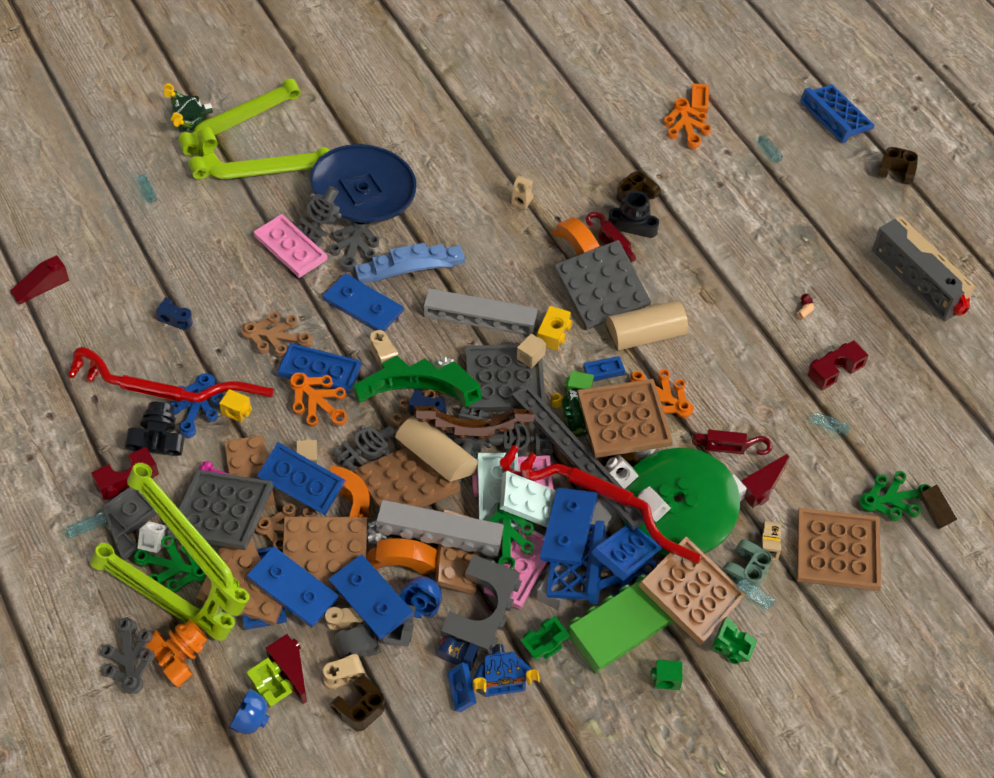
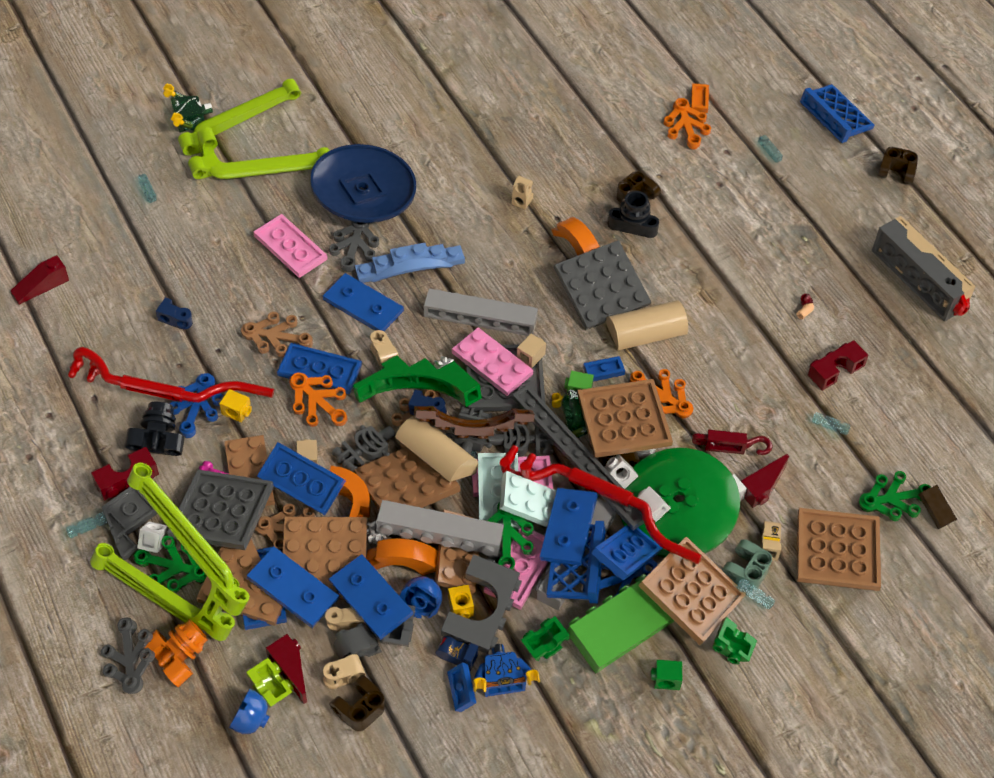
dark grey torso [297,186,341,246] -> none
yellow brick [537,306,573,351] -> none
dark red piece [585,212,636,263] -> none
none -> yellow brick [448,584,474,619]
none -> bright pink plate [452,328,533,396]

